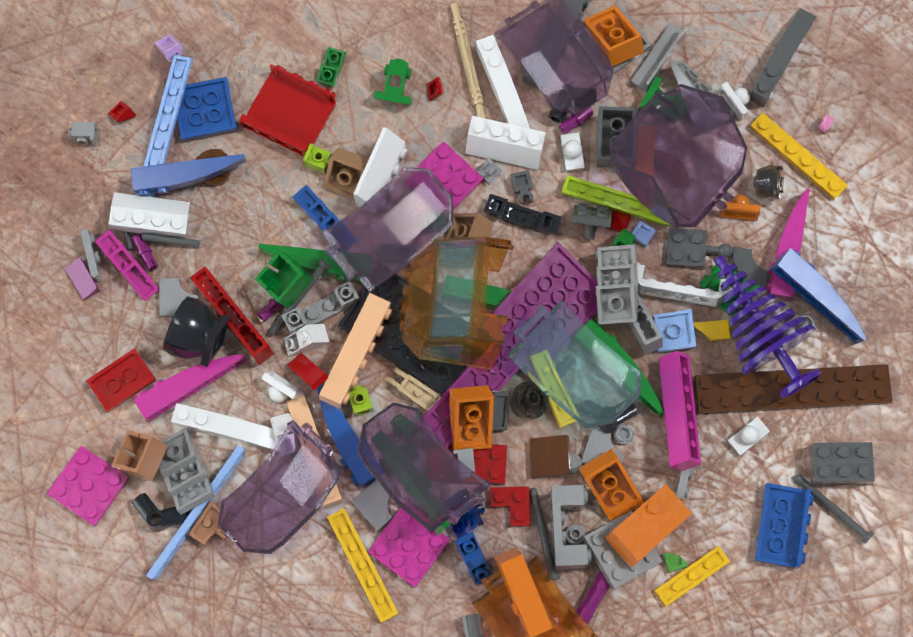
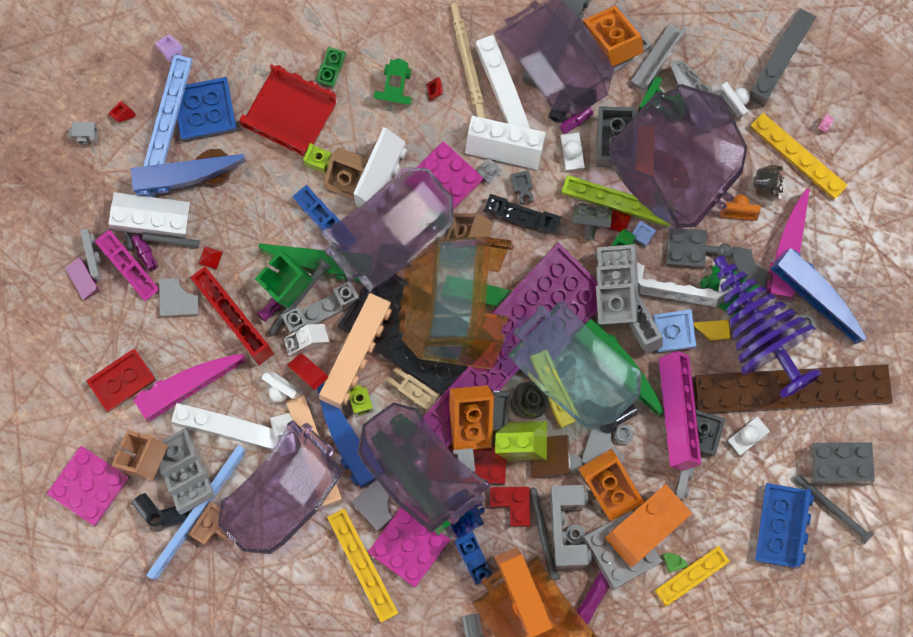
black plate [163,296,230,367] -> none
none -> red slope [199,246,223,270]
none -> lime slope [495,421,547,461]
none -> dark grey plate [695,409,726,457]

